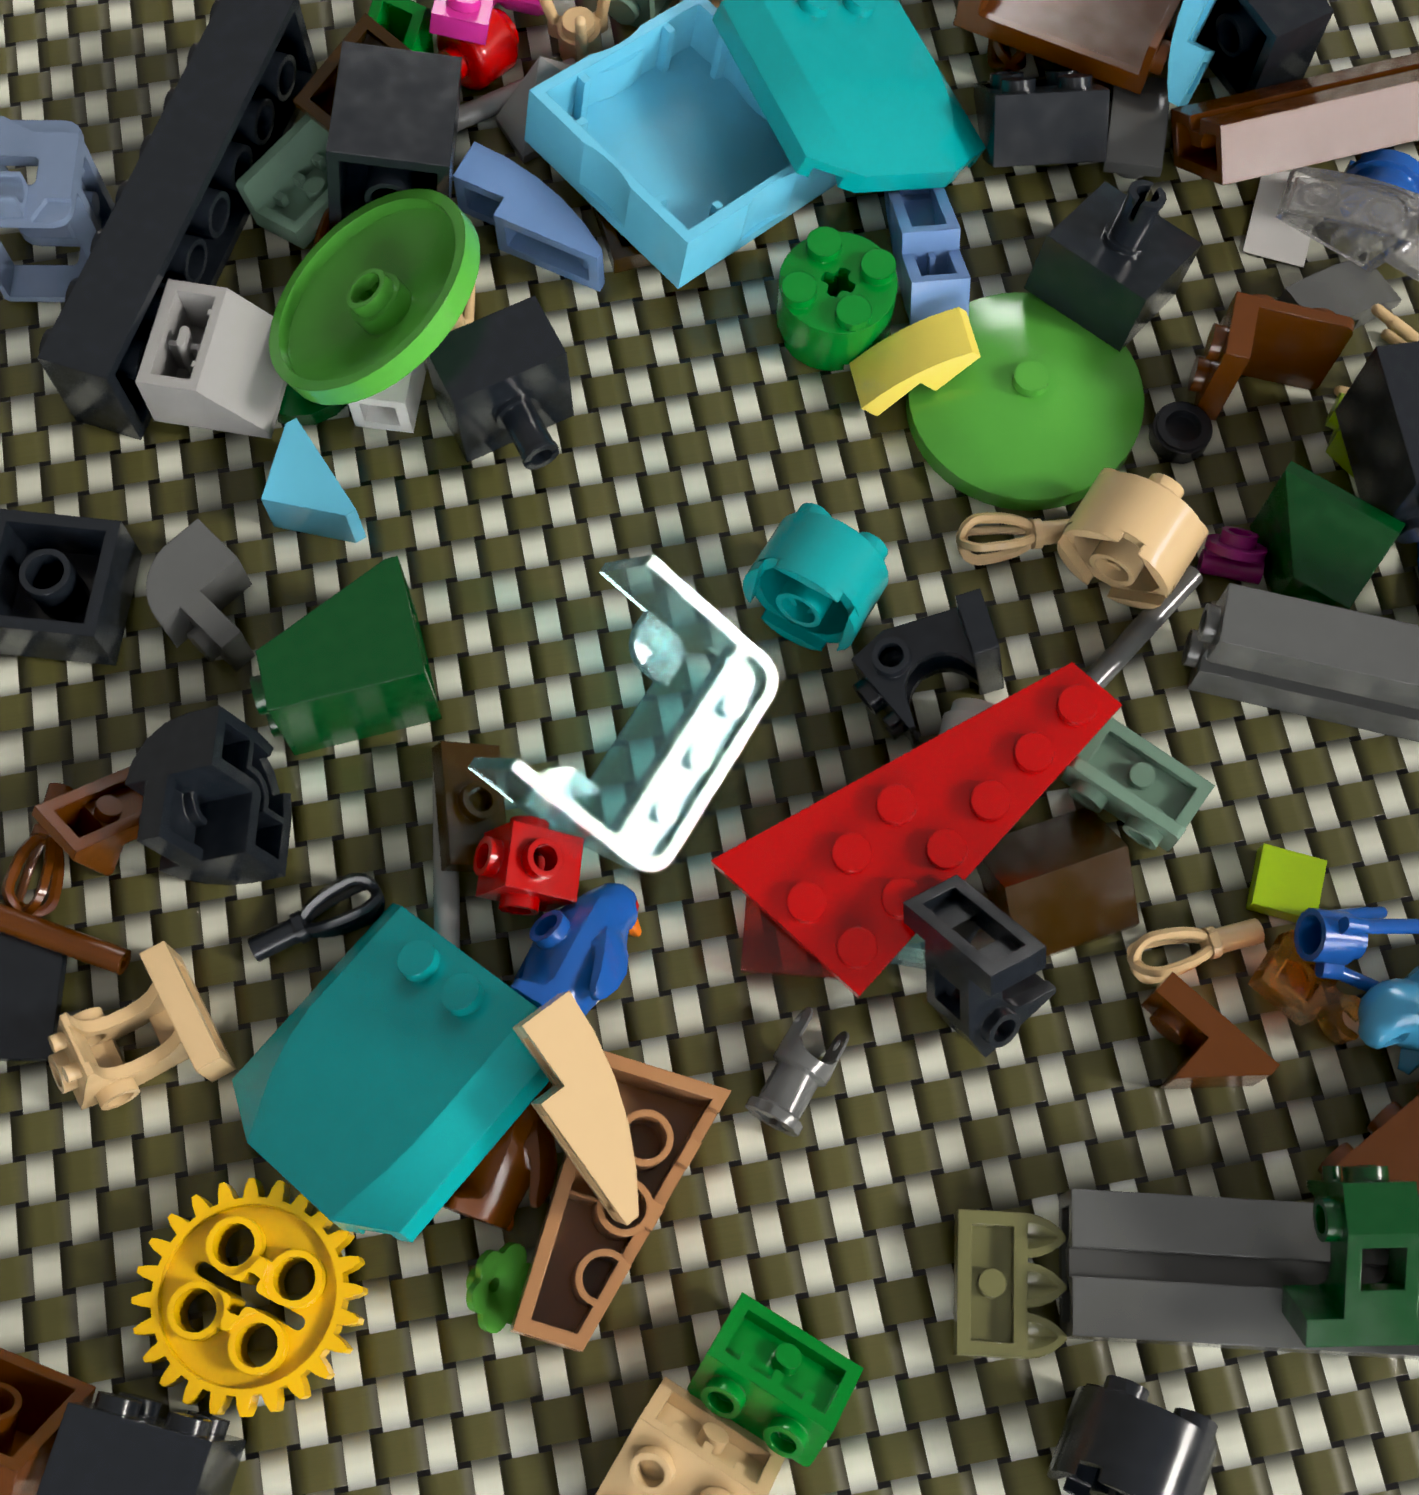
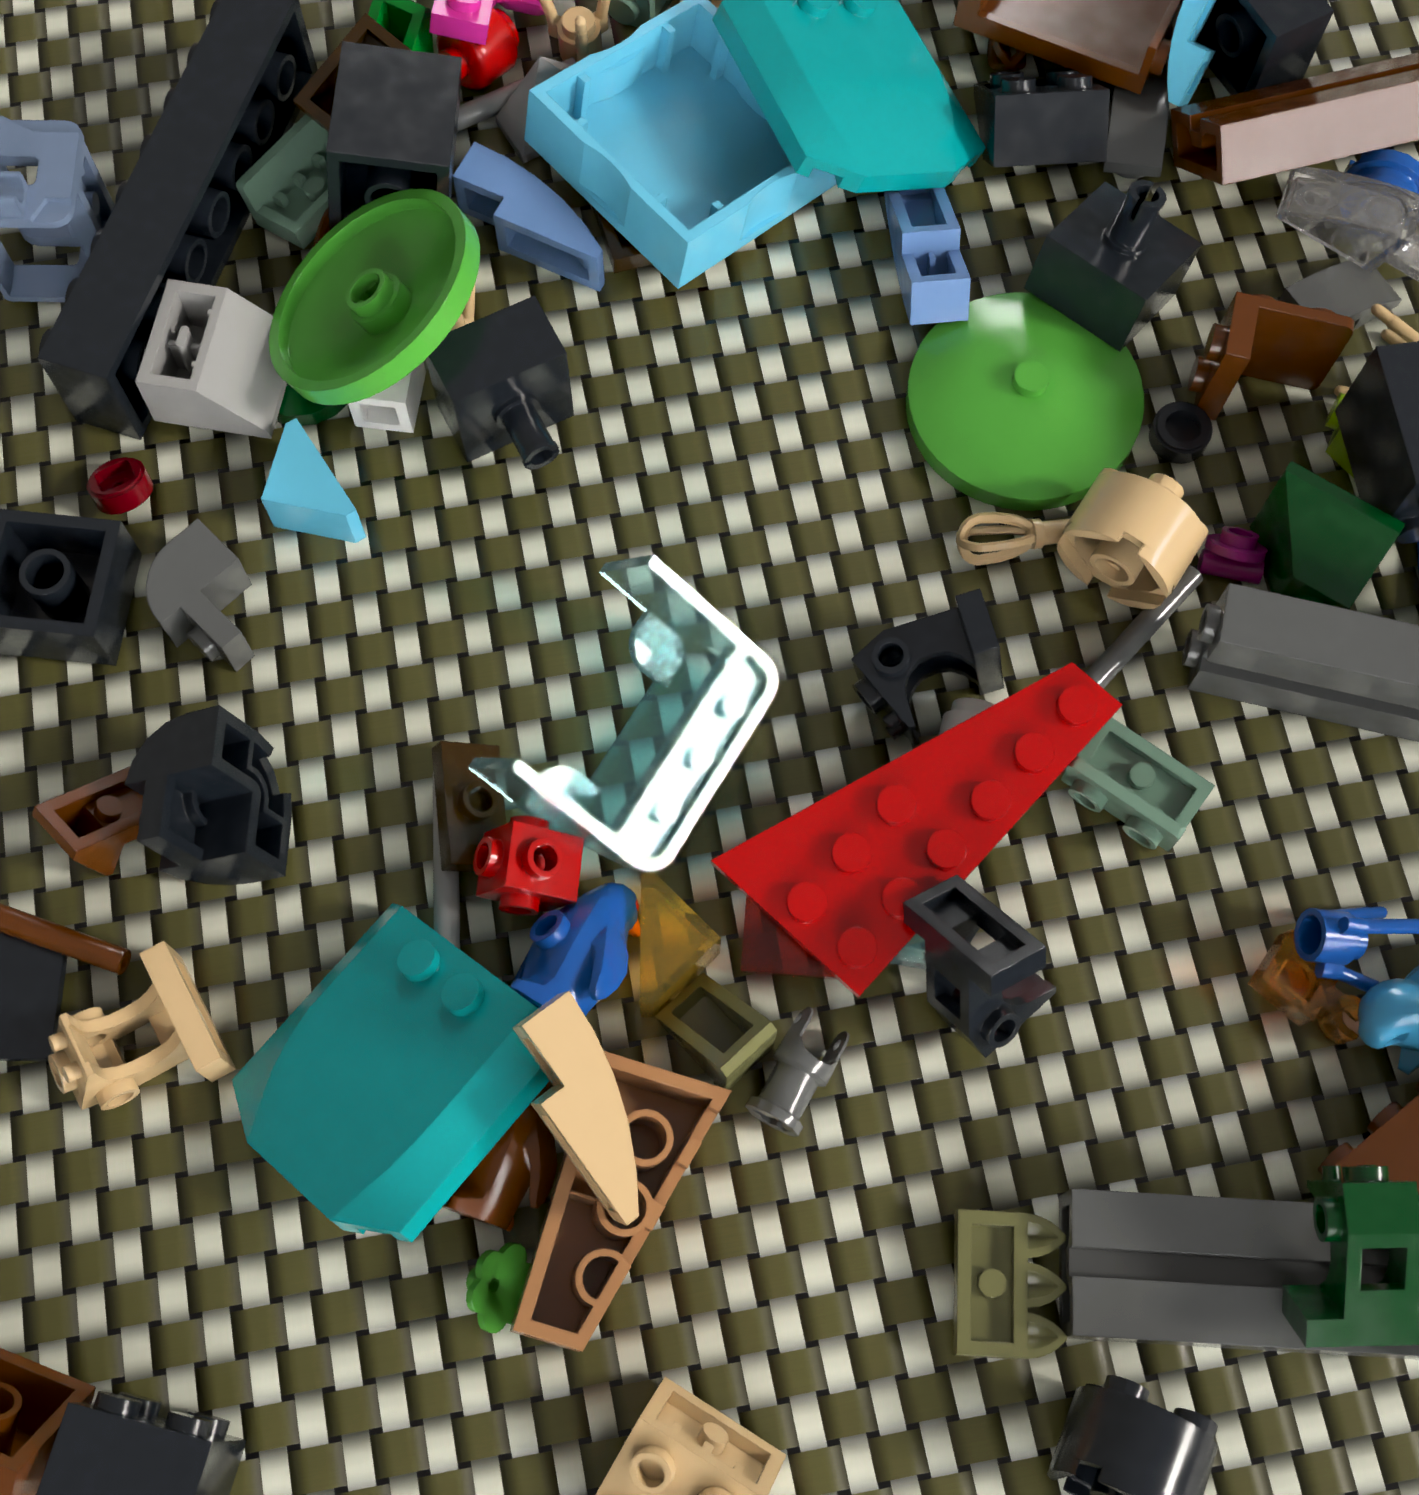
reddish brown piece [2,783,74,917] -> none
yellow gear [131,1178,368,1417] -> none
black piece [248,873,385,962] -> none
dark green slope [250,556,442,755] -> none
green bracket [687,1292,864,1467] -> none
teal brick [743,503,889,651] -> none
green brick [776,226,898,371] -> none
light yellow slope [849,307,981,416] -> none
dark brown slope [976,807,1140,958] -> none
tan piece [1127,918,1265,984] -> none
reddish brown slope [1141,972,1280,1089] -> none
white sticker [1242,171,1324,268] -> none
lime tile [1246,843,1327,923] -> none
none -> dark red tile [87,457,153,515]
none -> clear yellow slope [639,873,721,1018]
none -> olive slope [655,972,777,1090]

